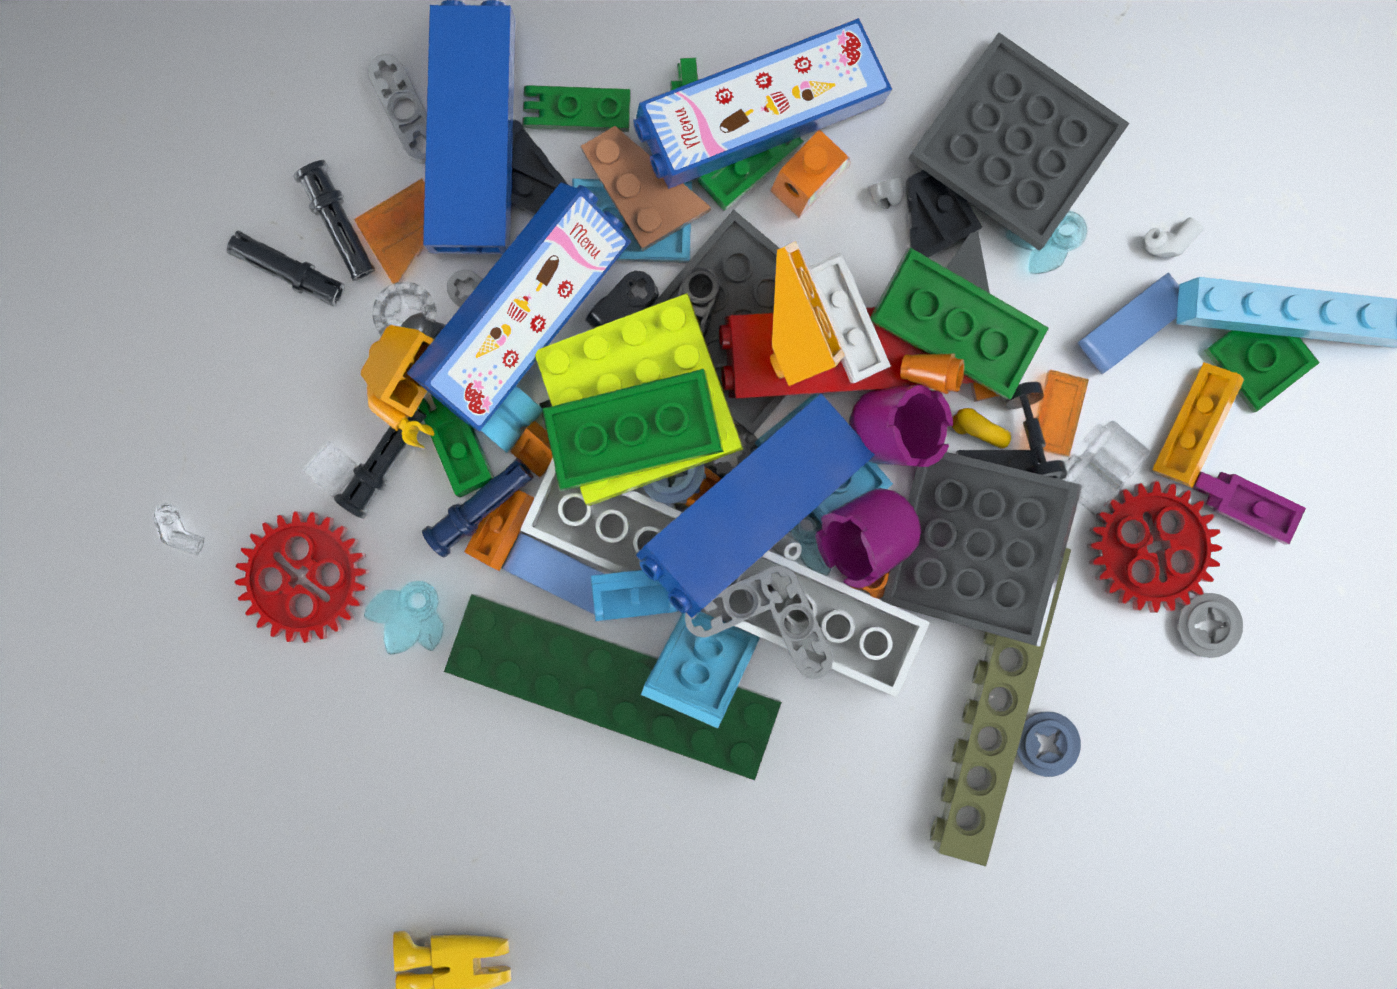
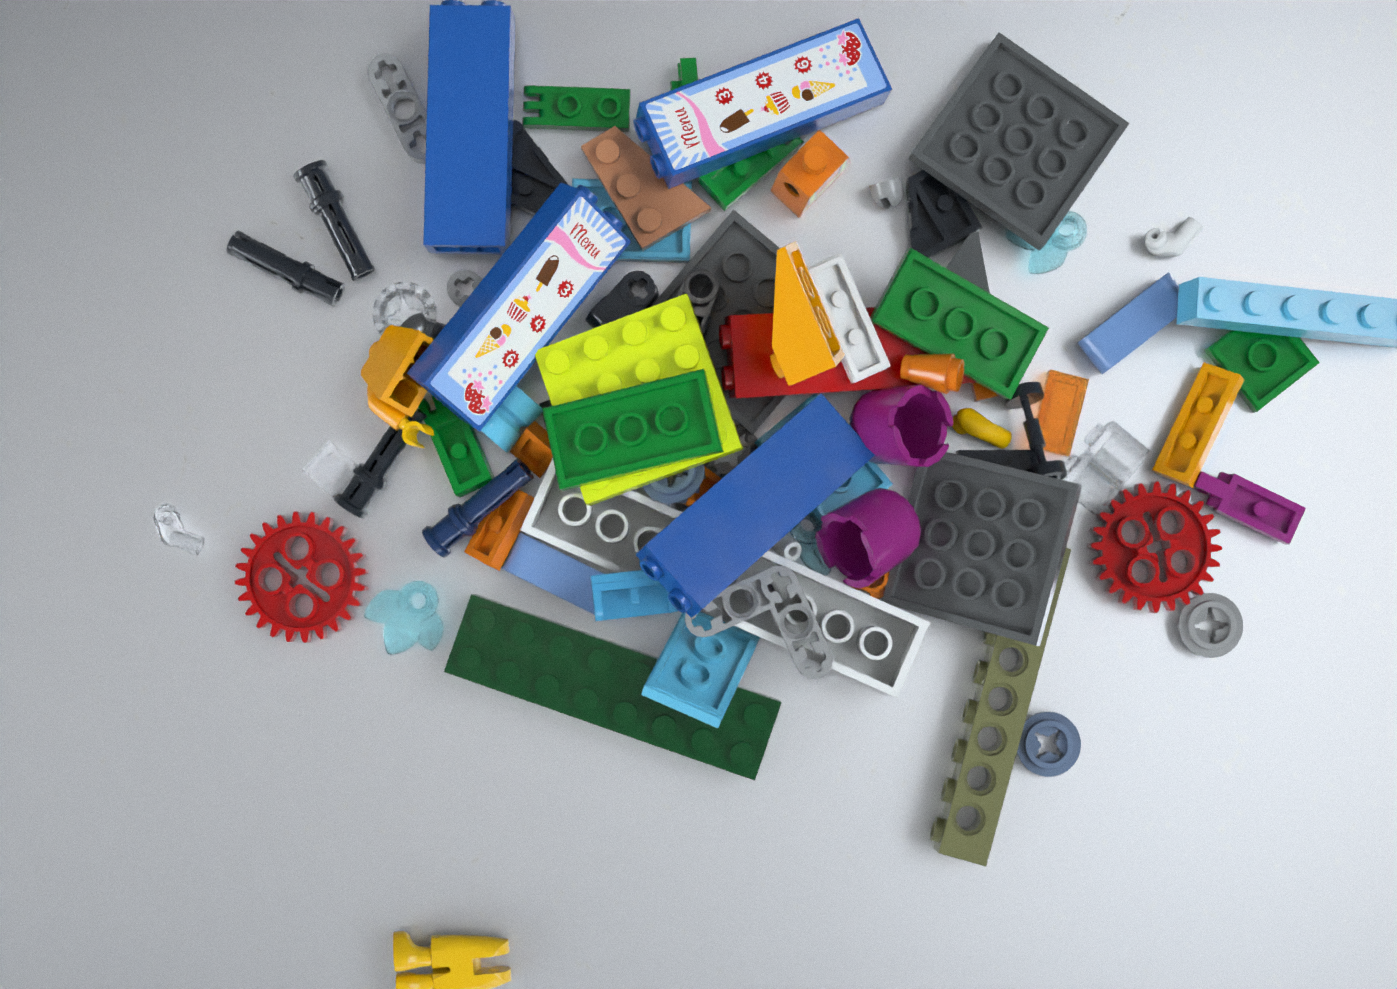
clear orange wing [353,178,425,287] -> none

